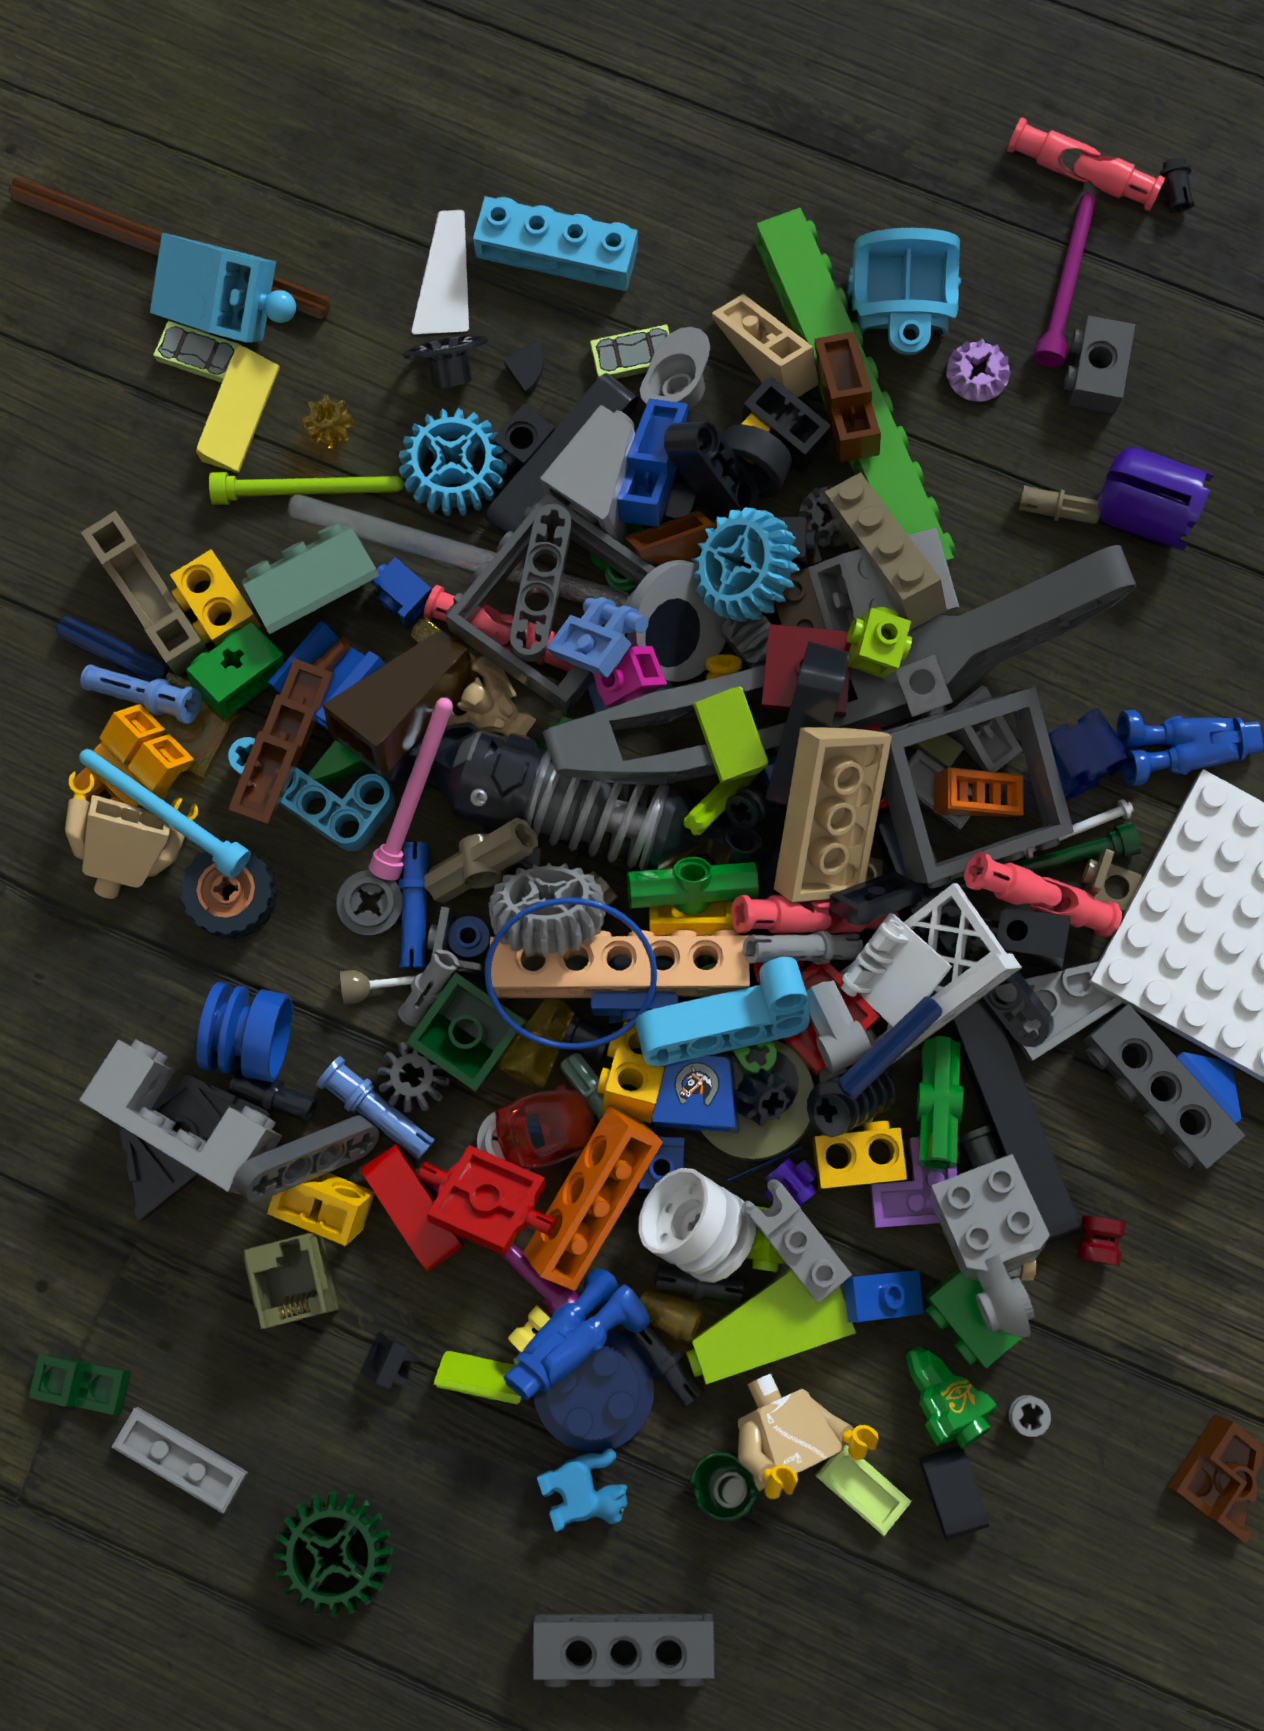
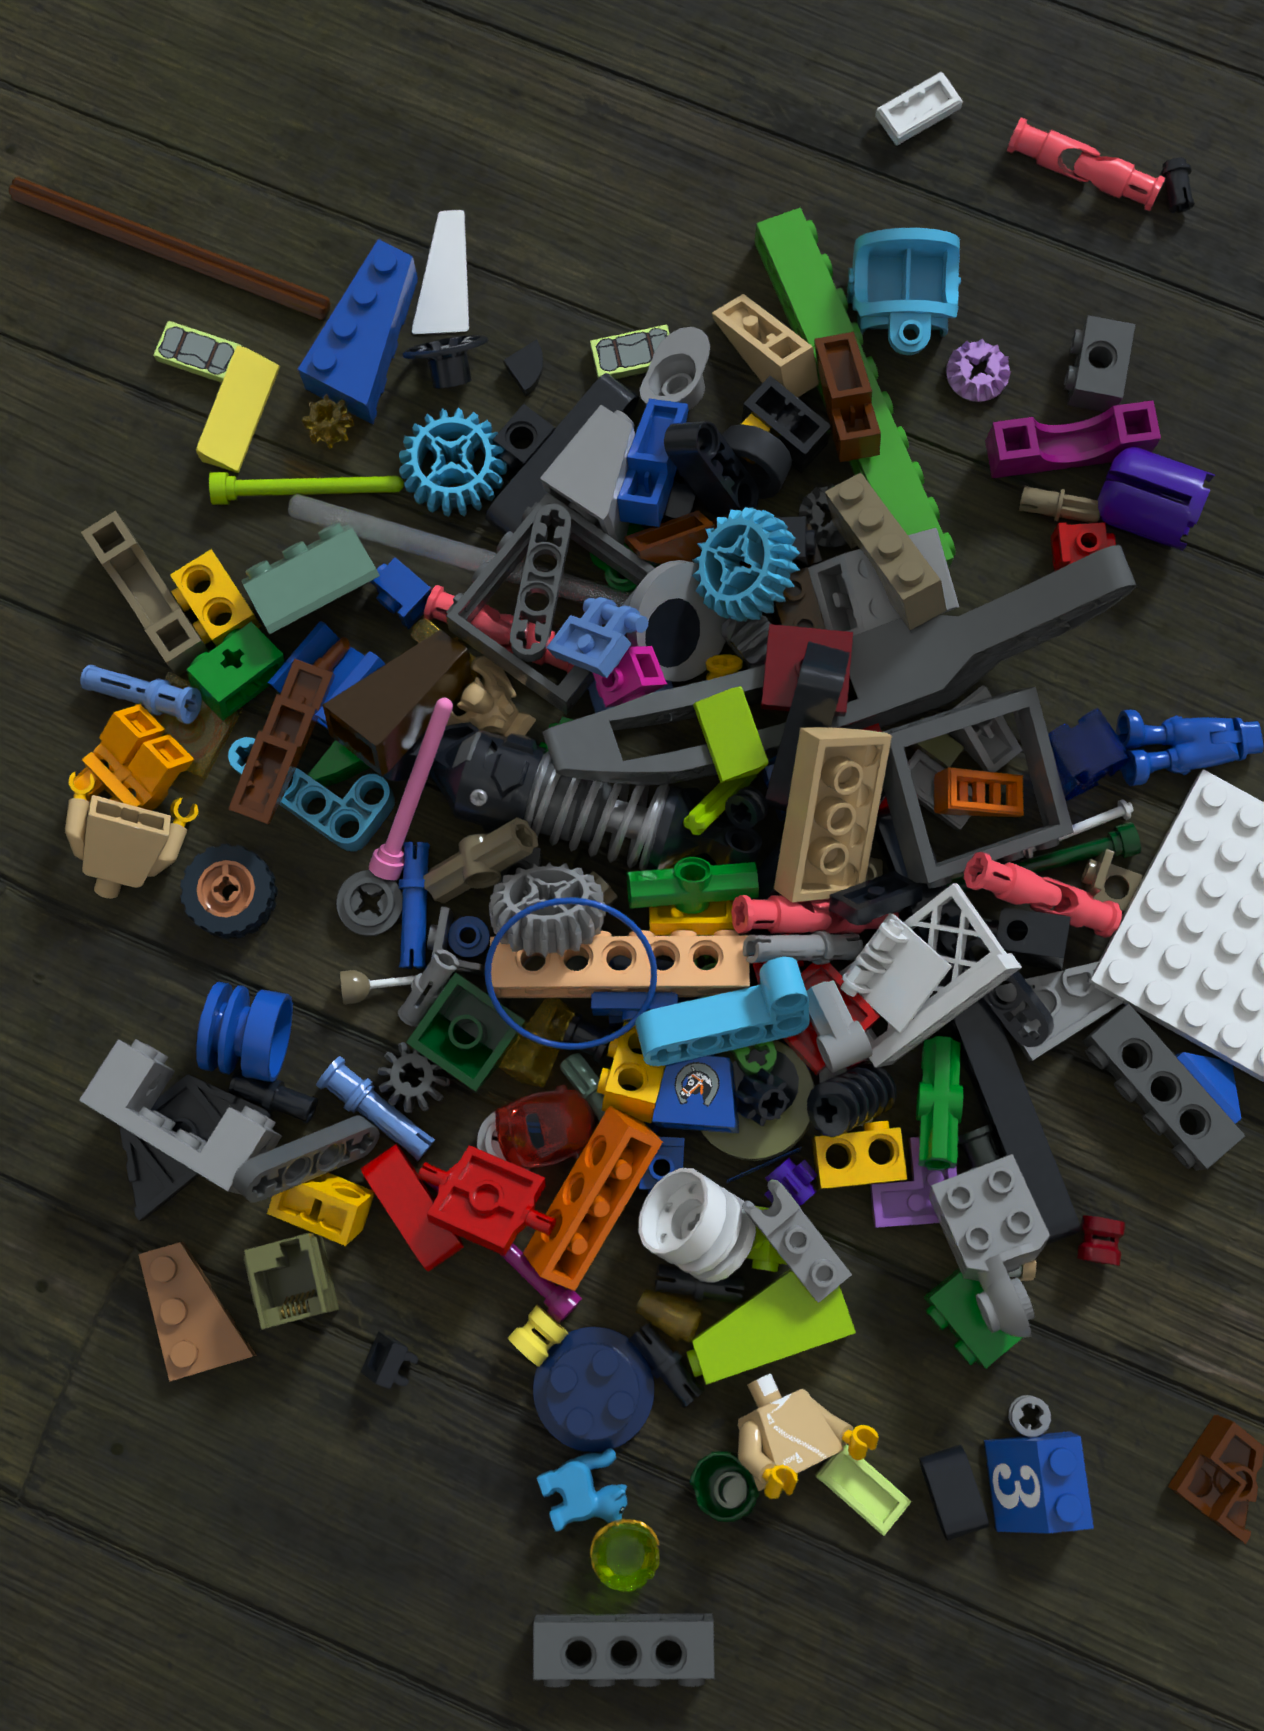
dark green slope [28,1354,131,1415] -> none
dark blue axle [56,616,169,682] -> none
medium azure piece [79,749,251,879] -> none
light grey tile [112,1407,249,1513] -> none
medium azure slope [150,233,296,342] -> none
dark green gear [273,1491,394,1617] -> none
lime slope [434,1351,523,1404] -> none
medium azure brick [473,196,638,291] -> none
blue piece [503,1268,650,1401] -> none
dark blue axle [838,996,942,1099] -> none
blue plate [844,1270,924,1322] -> none
lime brick [847,607,912,679] -> none
flat silver bracket [895,655,953,719] -> none
green rock [905,1346,997,1449] -> none
magenta piece [1033,193,1096,367] -> none
none -> medium nougat wing [138,1242,257,1382]
none -> blue wedge [298,239,418,424]
none -> clear neon green hair [590,1519,660,1592]
none -> white plate [876,72,963,146]
none -> blue slope [984,1431,1094,1533]
none -> magenta arch [985,400,1161,479]
none -> red brick [1050,522,1116,572]

